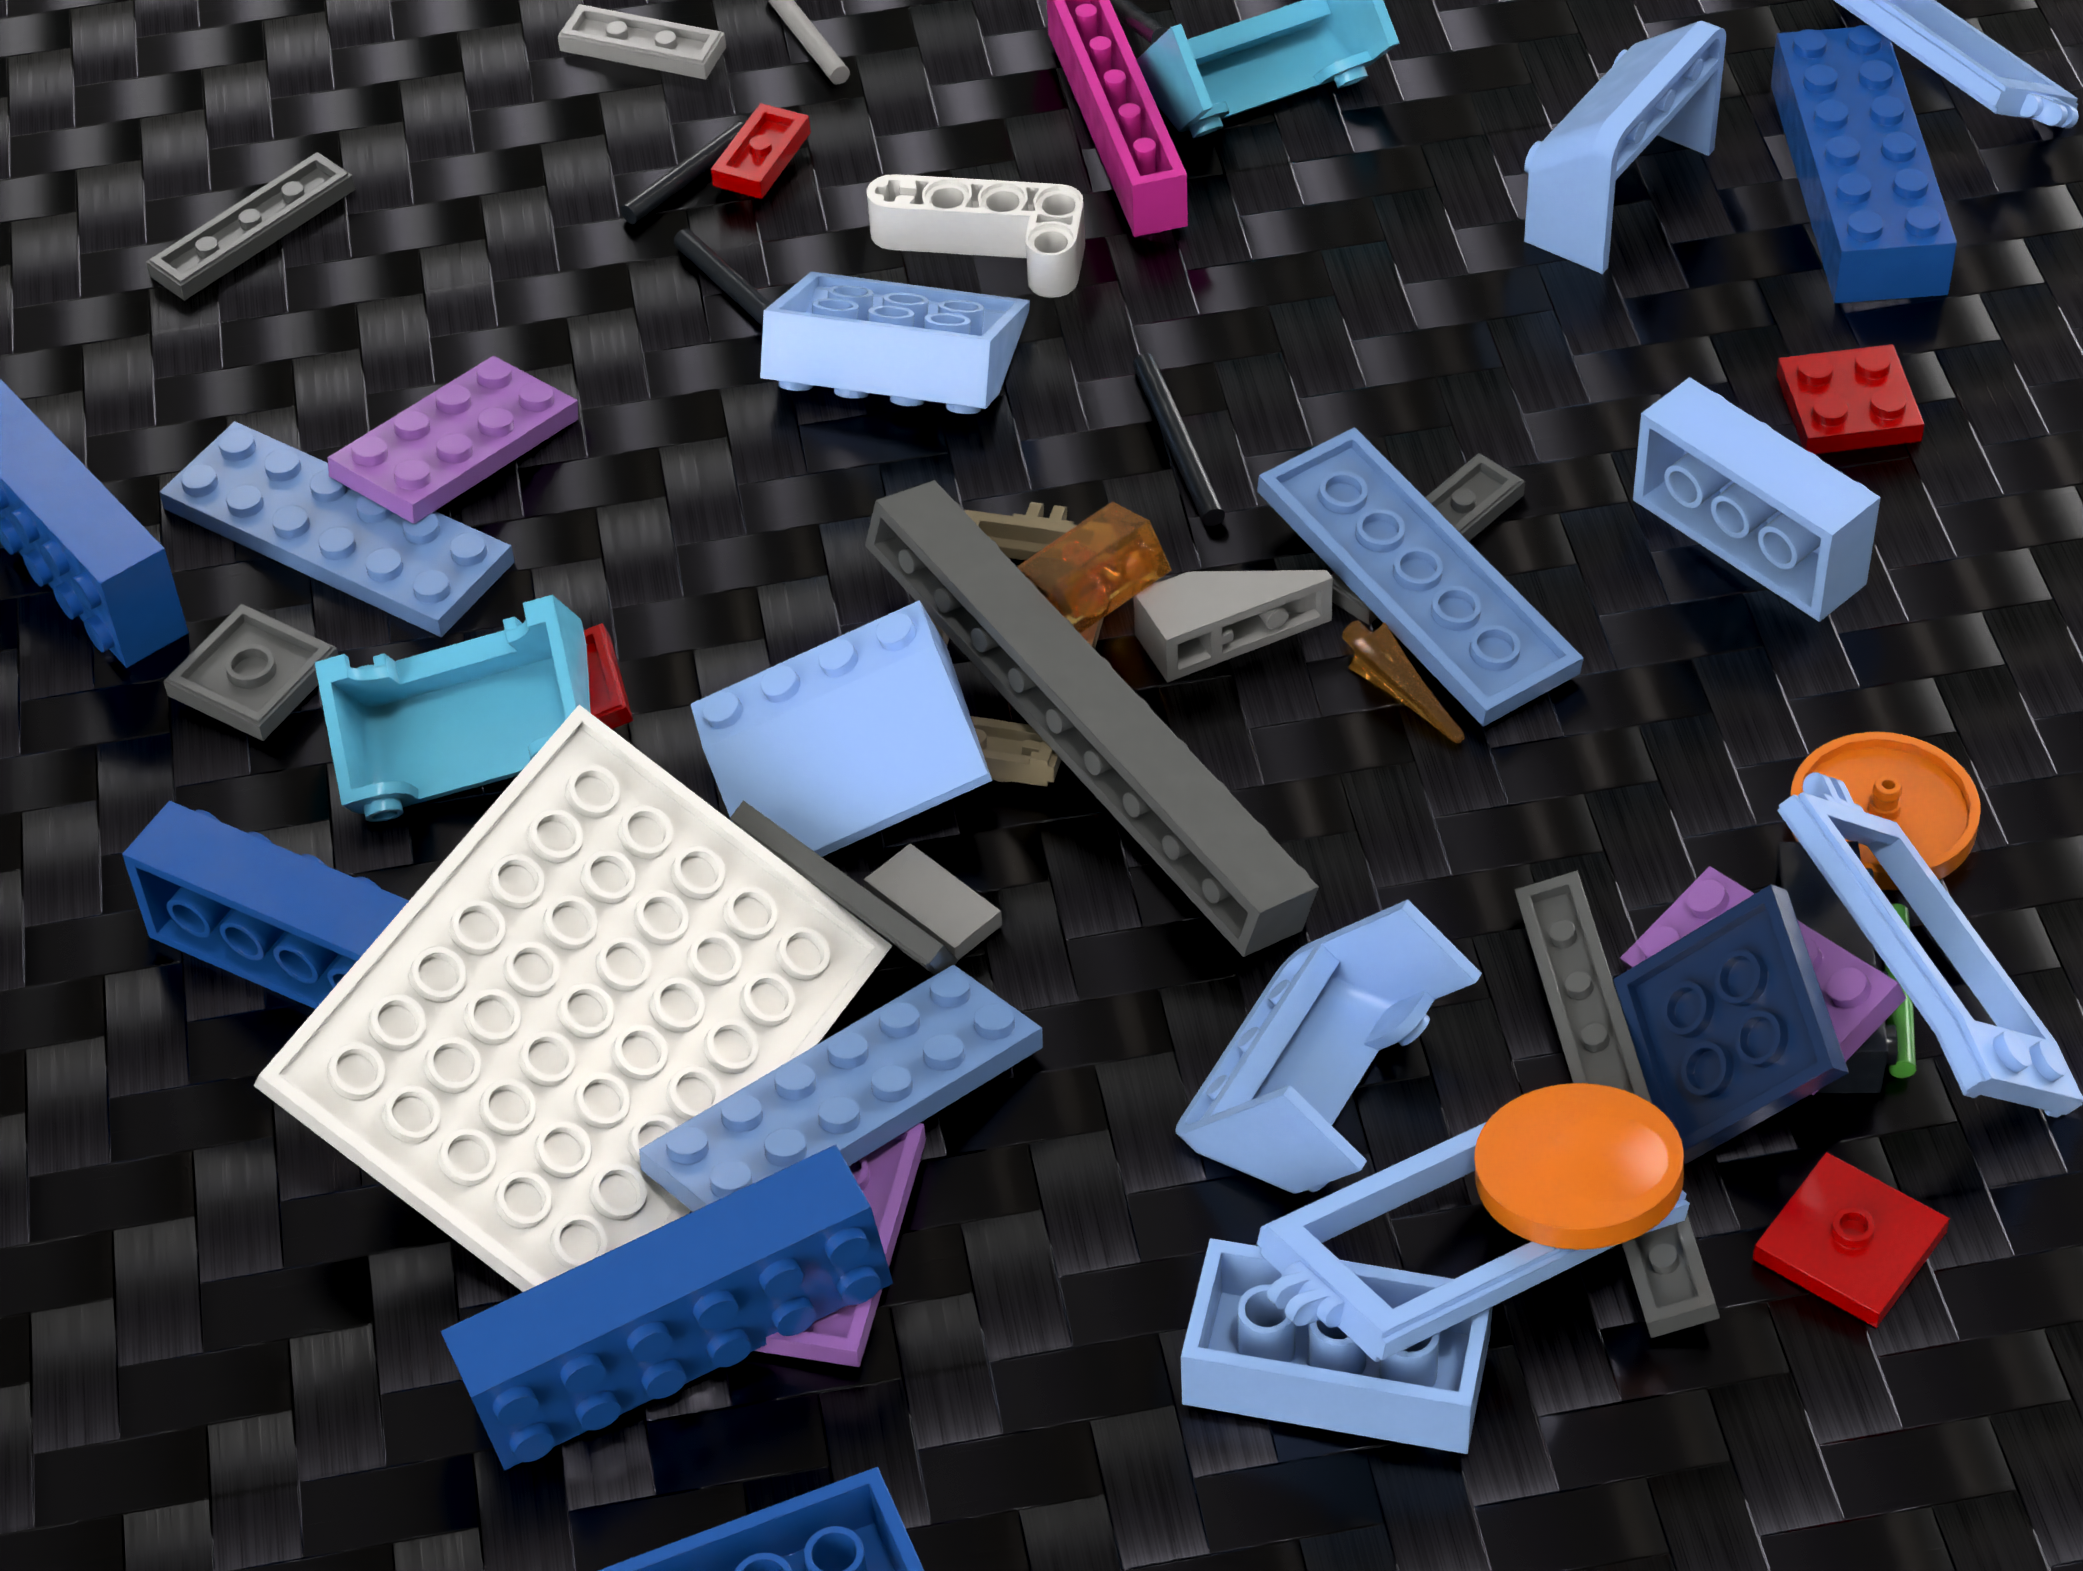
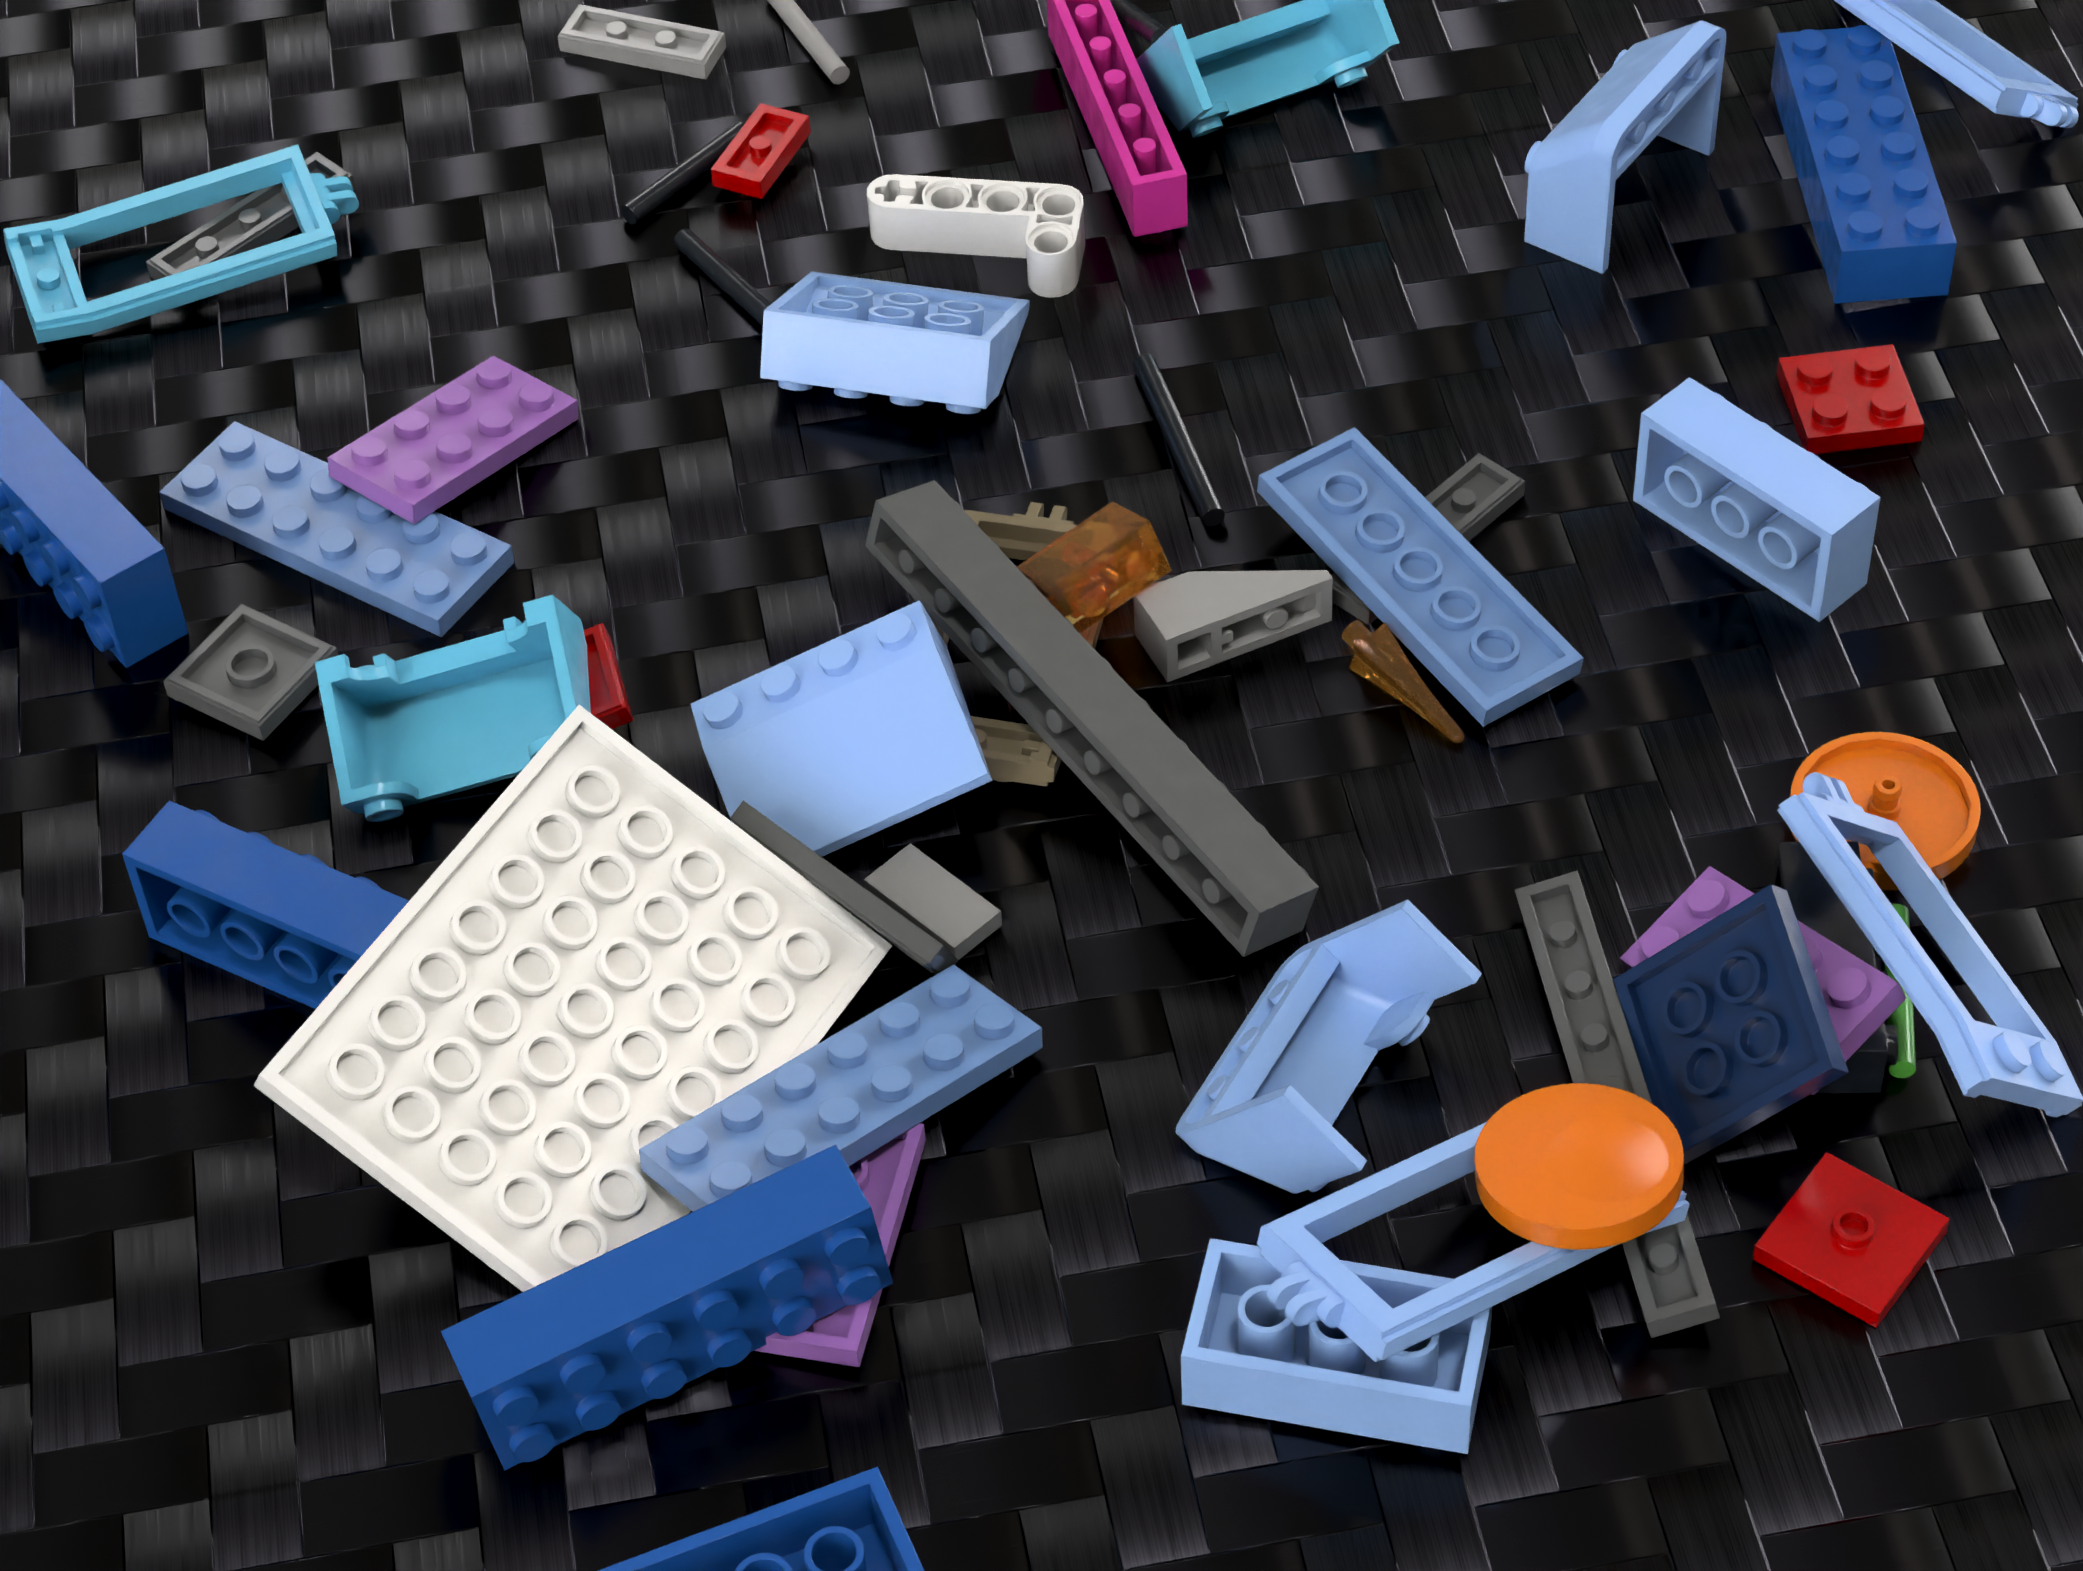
none -> medium azure animal [3,144,359,344]

